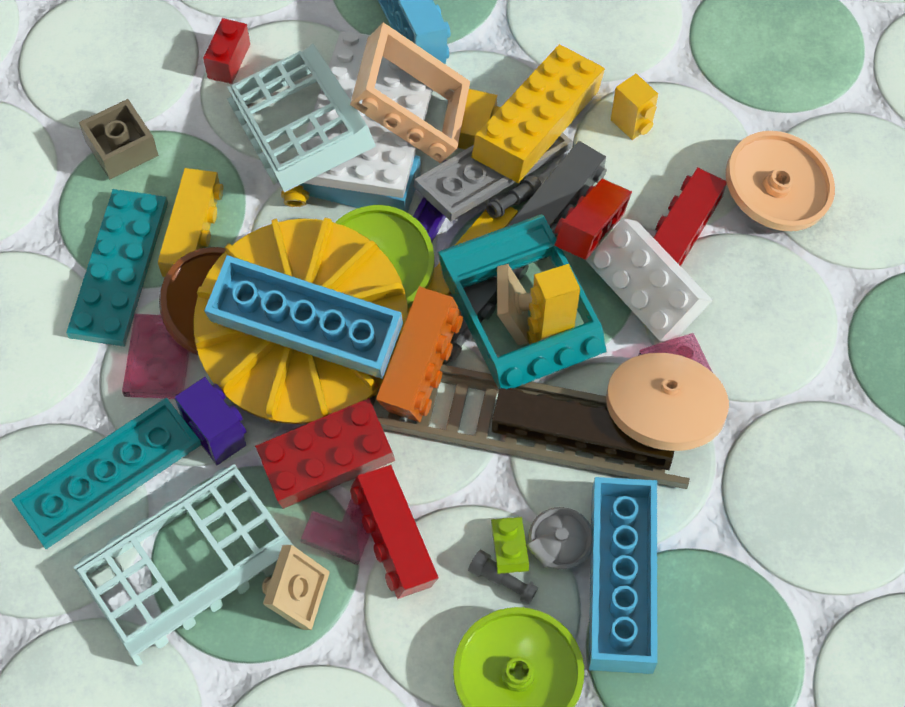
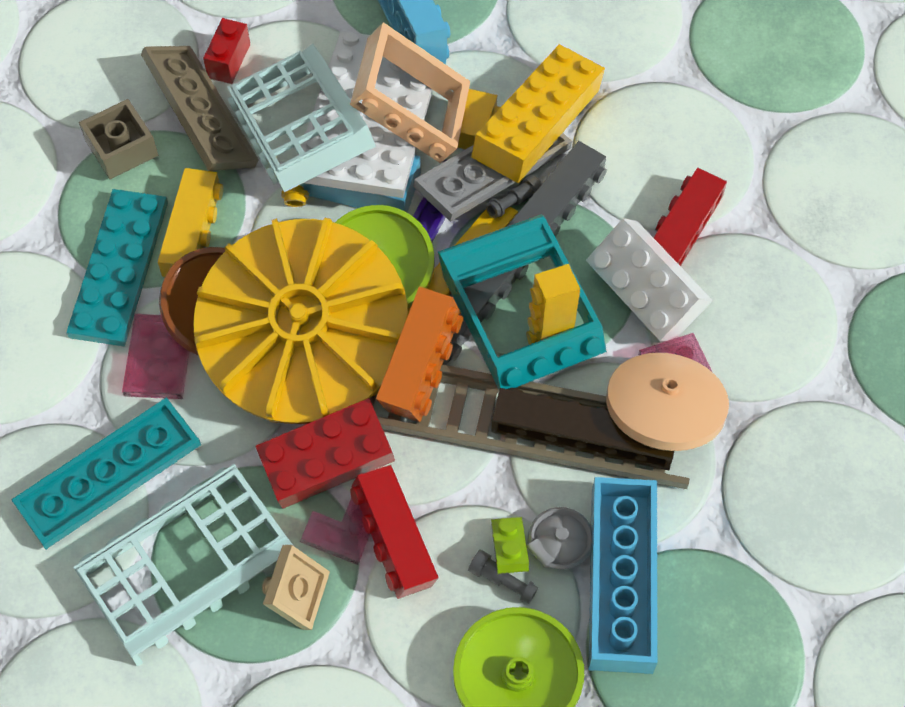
dark purple brick [174,377,247,465] -> none
medium azure brick [204,255,403,379] -> none
tan tile [497,264,532,345] -> none
red brick [554,178,632,260] -> none
yellow brick [611,73,658,140] -> none
light nougat dish [726,131,835,231] -> none
none -> dark tan plate [141,46,259,171]

